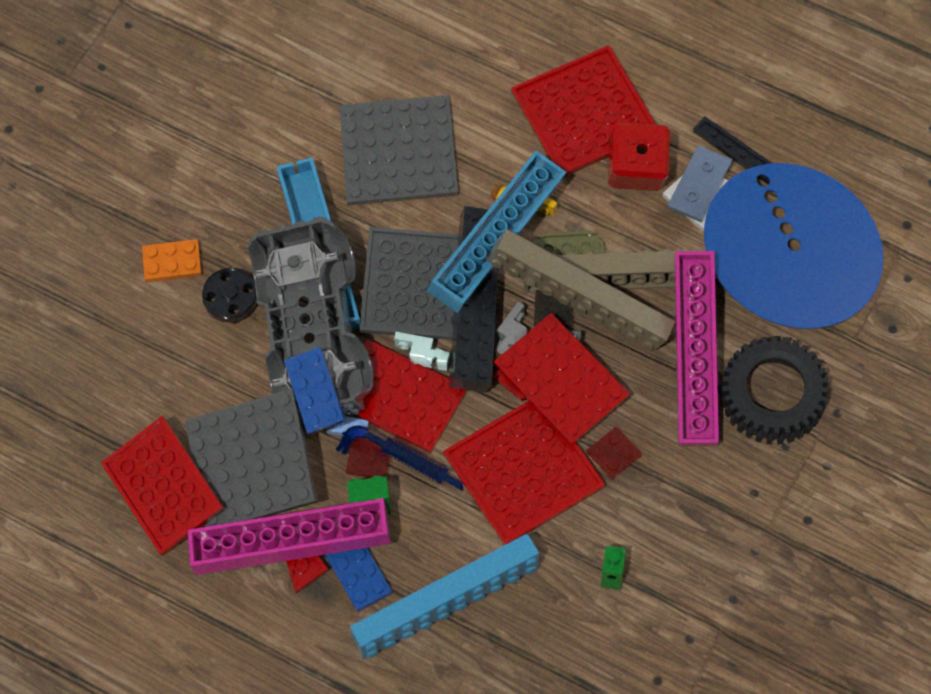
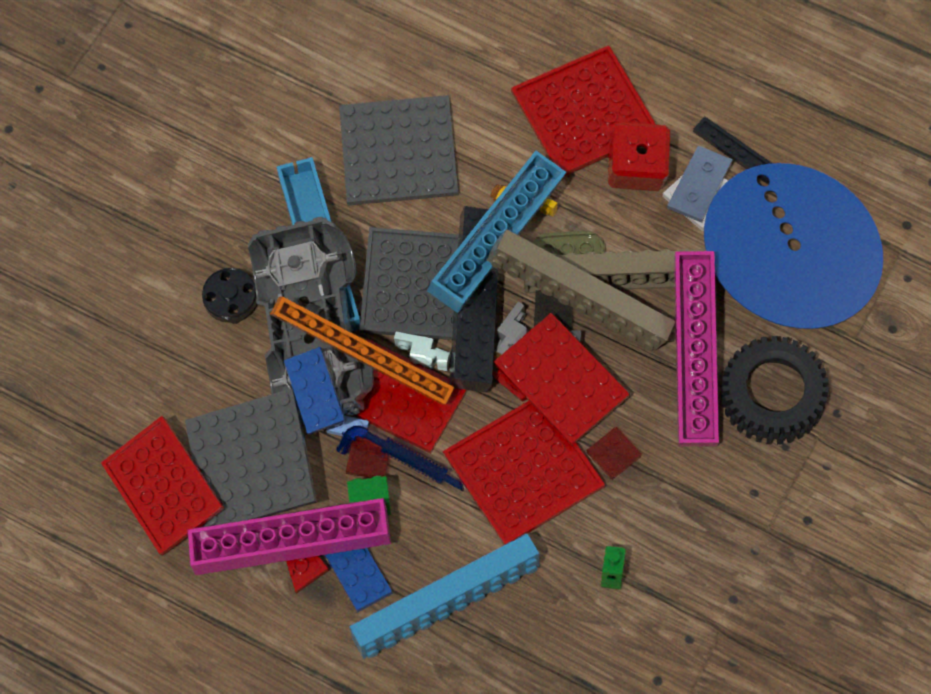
orange plate [142,239,202,283] -> none
none -> orange brick [270,297,454,405]

